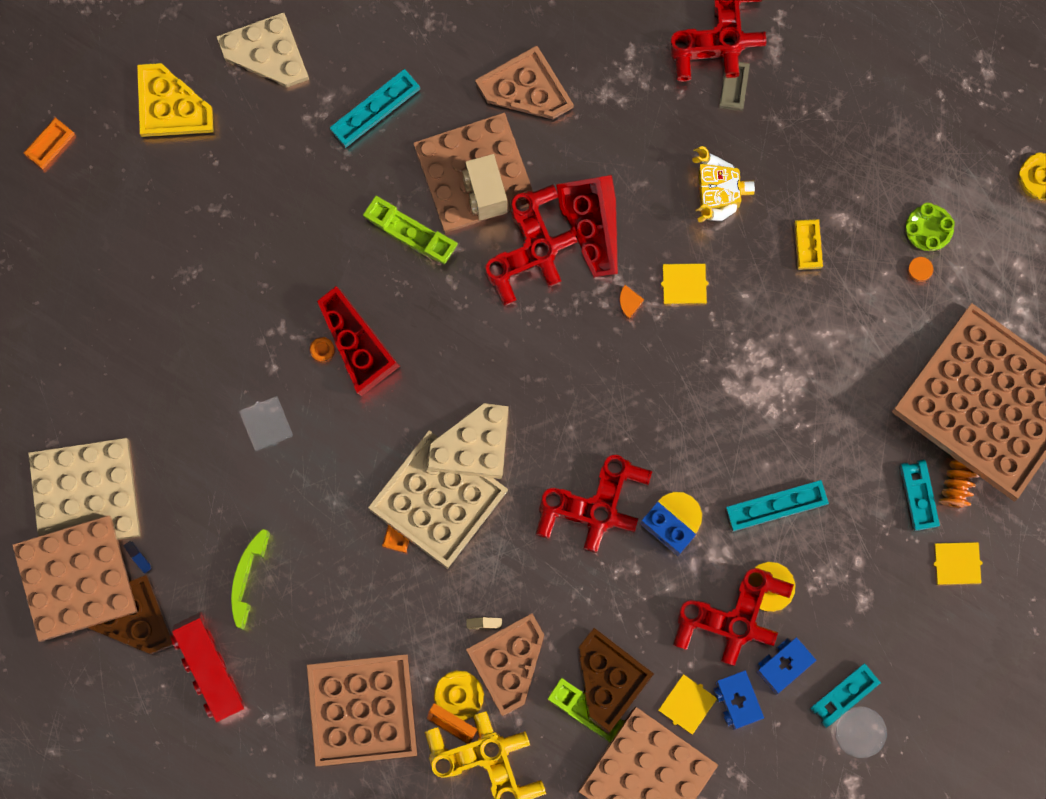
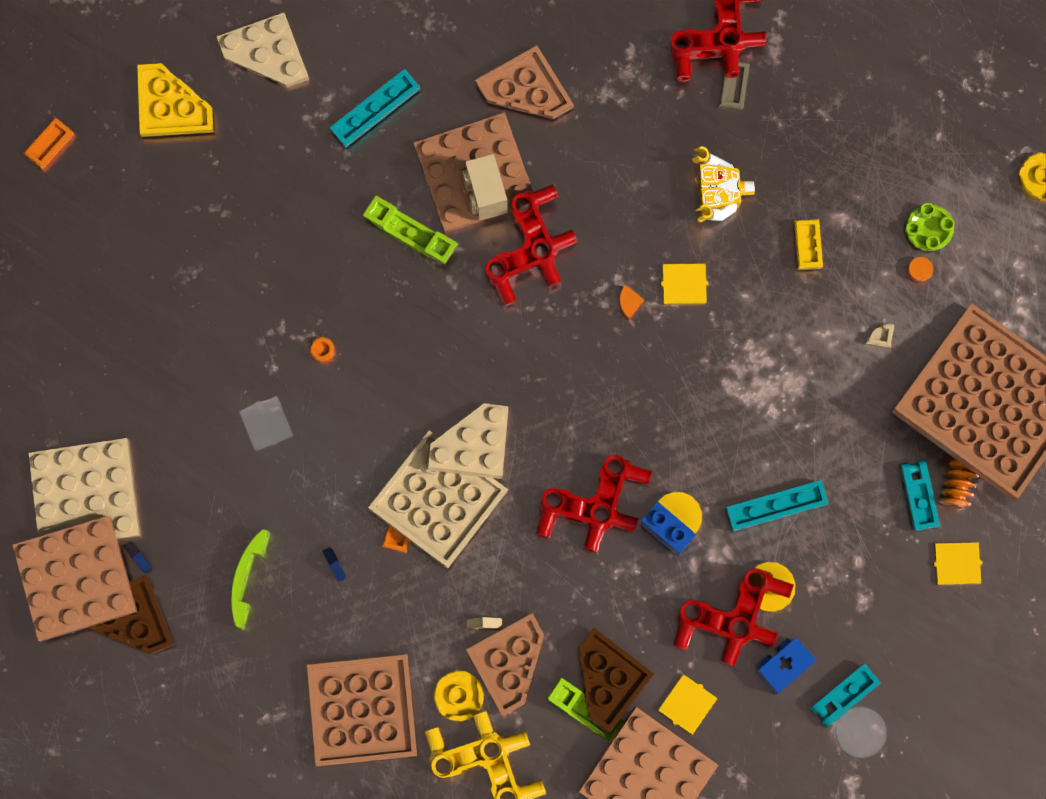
red wedge [170,612,245,723] -> none
red wedge [317,286,400,396] -> none
orange tile [427,703,478,744] -> none
red wedge [556,175,618,277] -> none
blue brick [713,670,764,730] -> none
none -> dark blue tile [322,547,346,582]
none -> tan tile [865,324,895,349]

